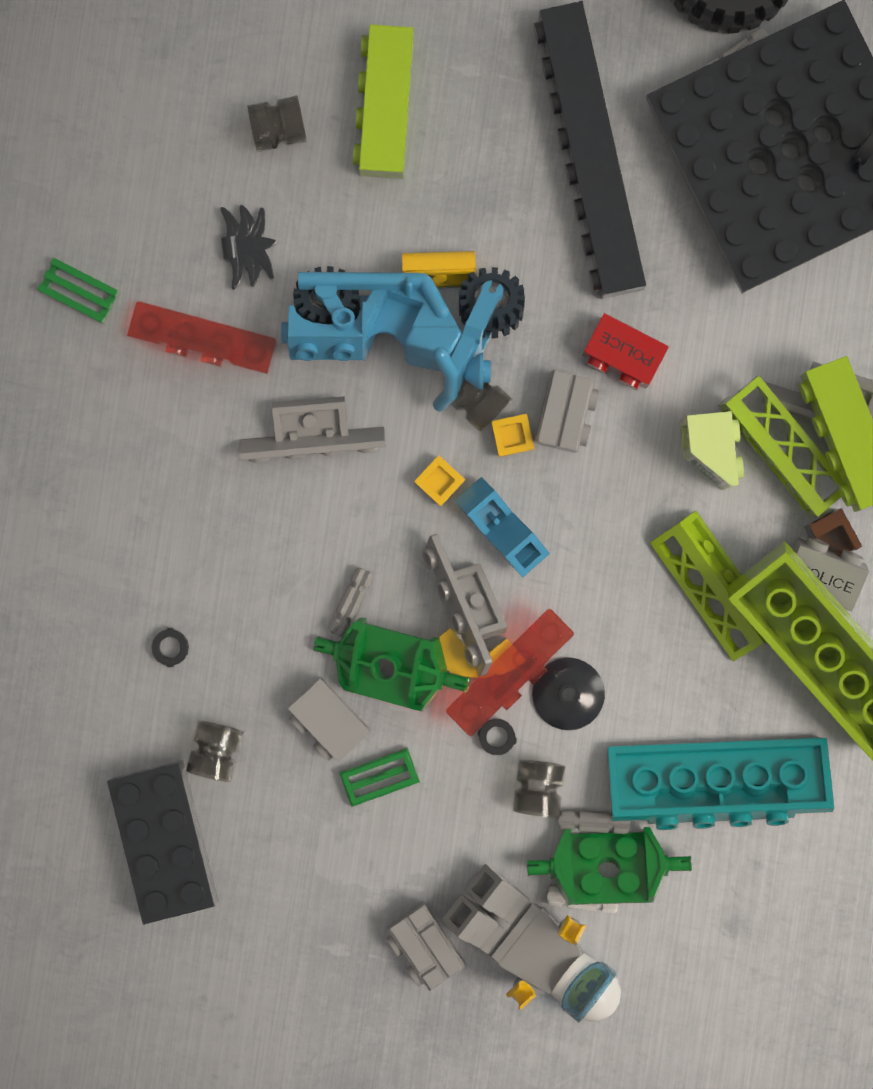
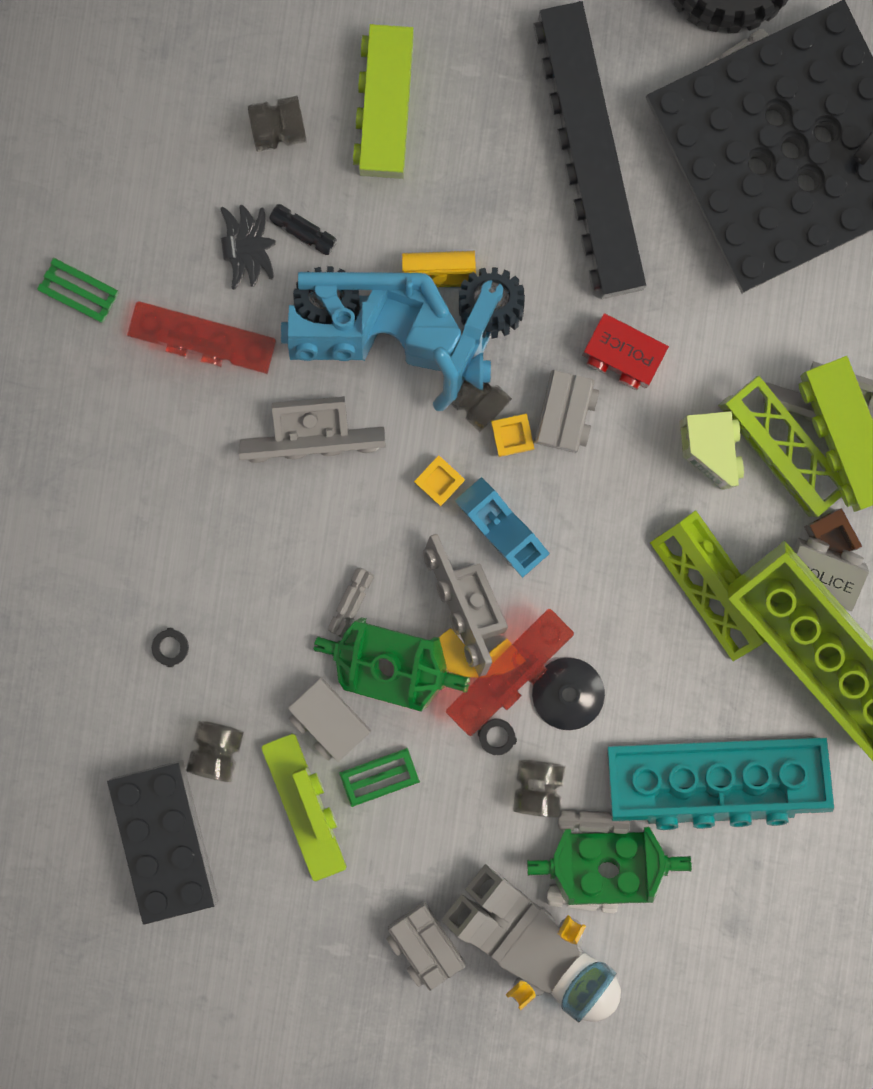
none -> lime bracket [262,733,347,881]
none -> black axle [269,204,337,255]

